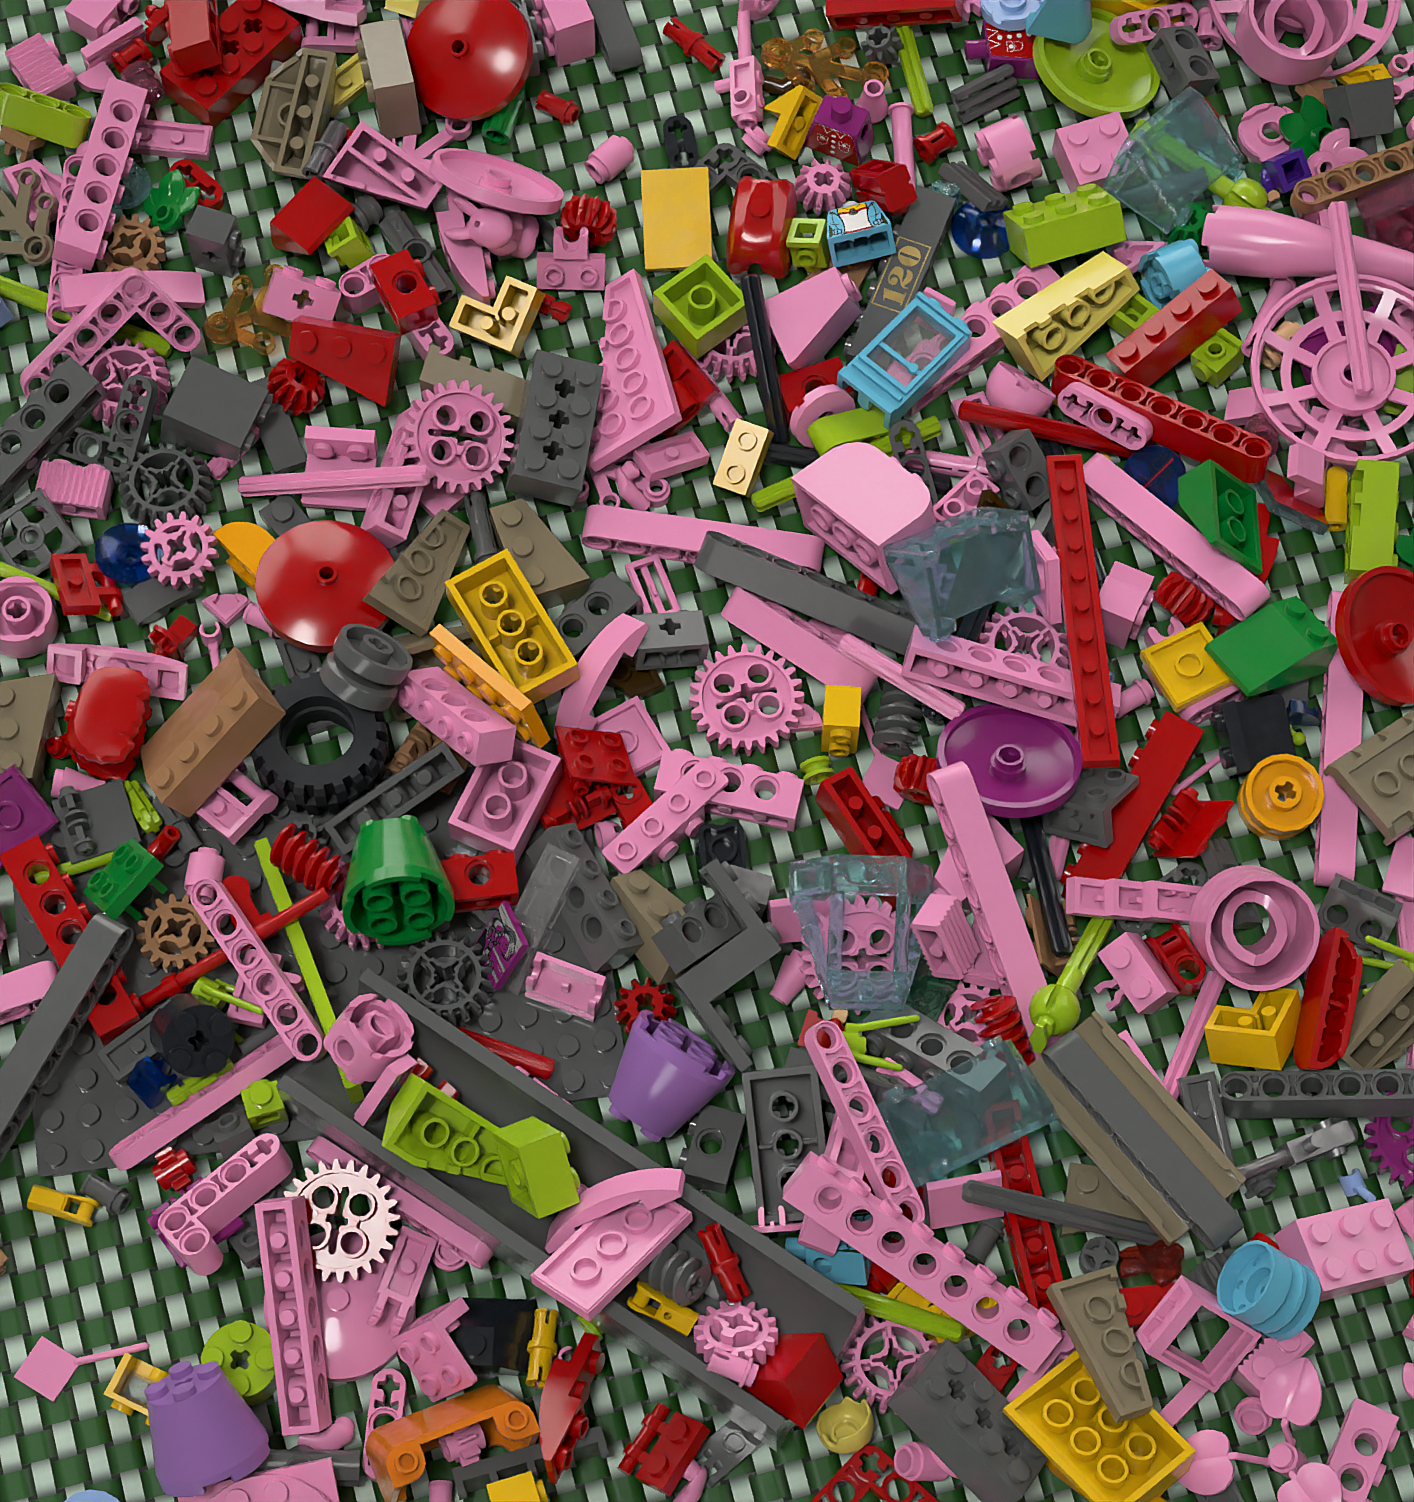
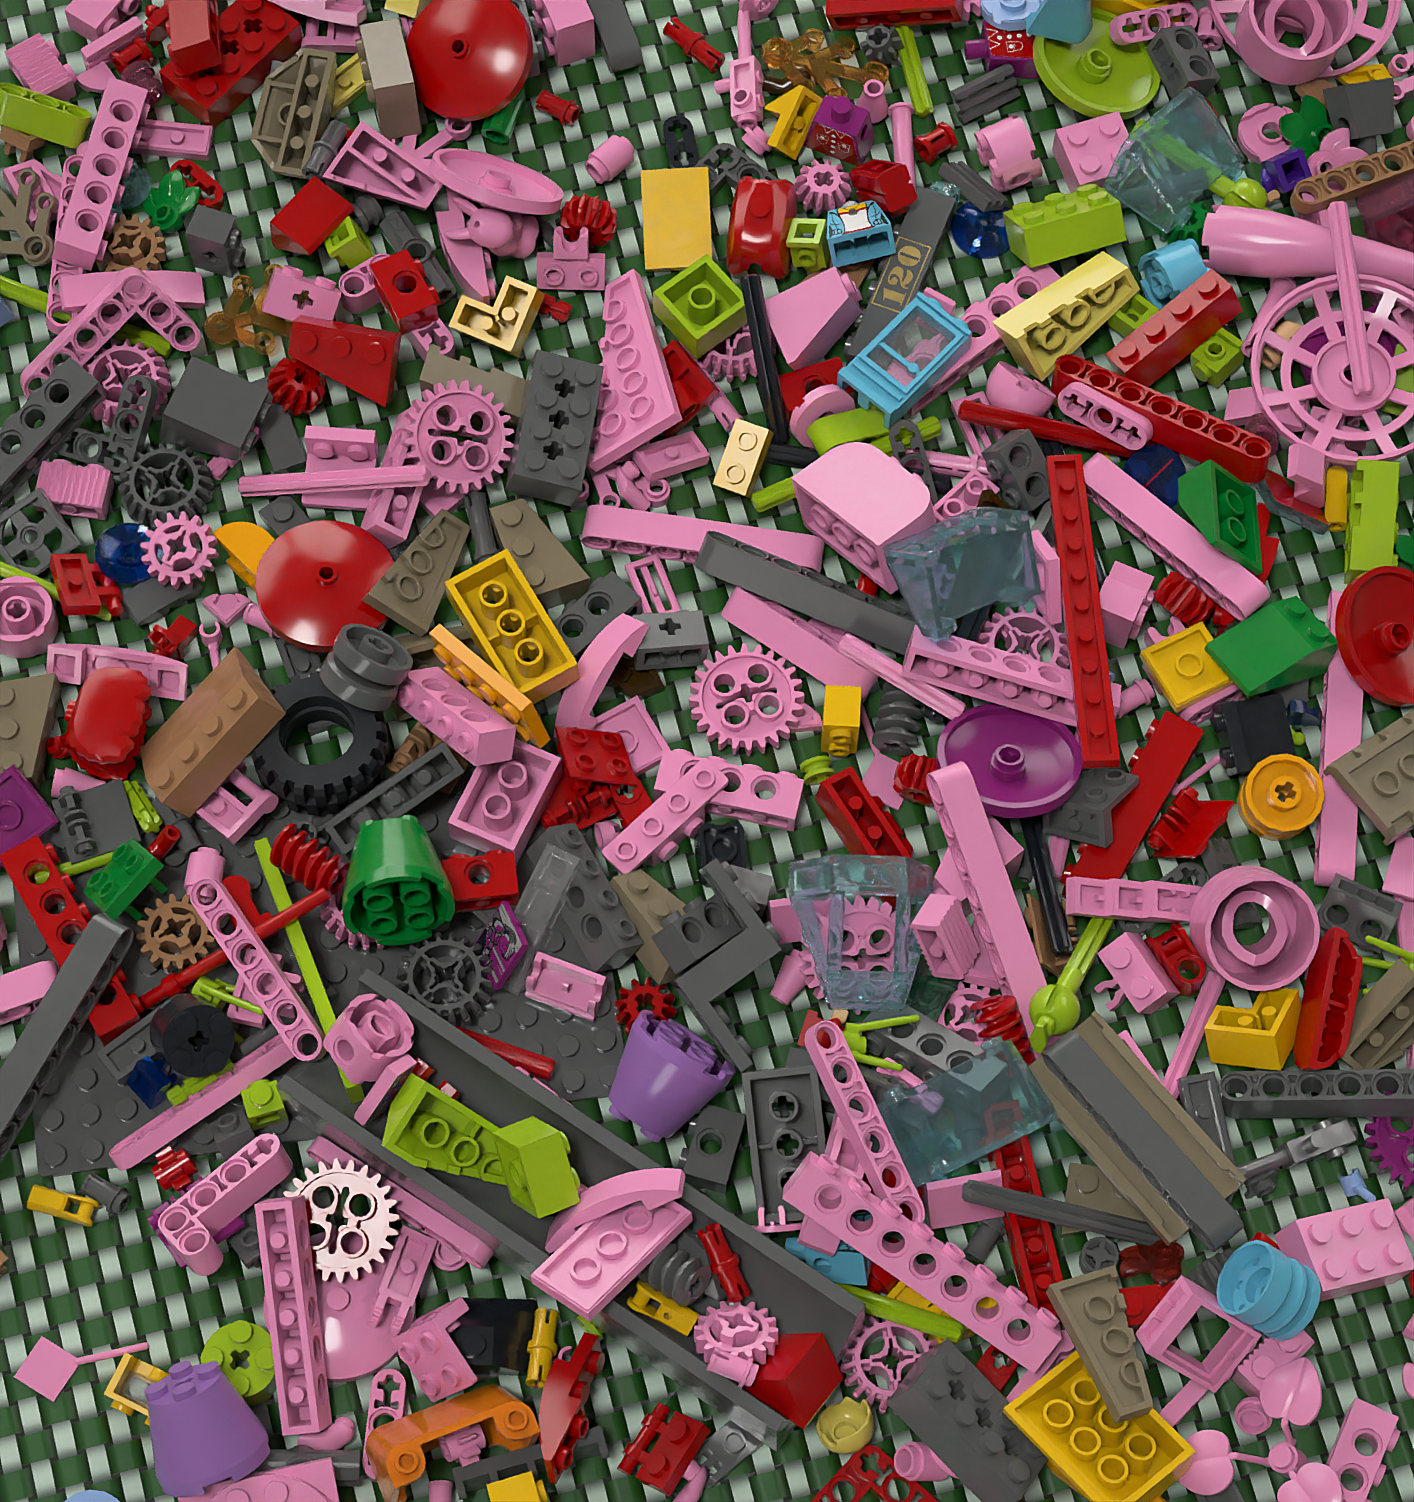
bright pink piece [1108,241,1166,274] -> none

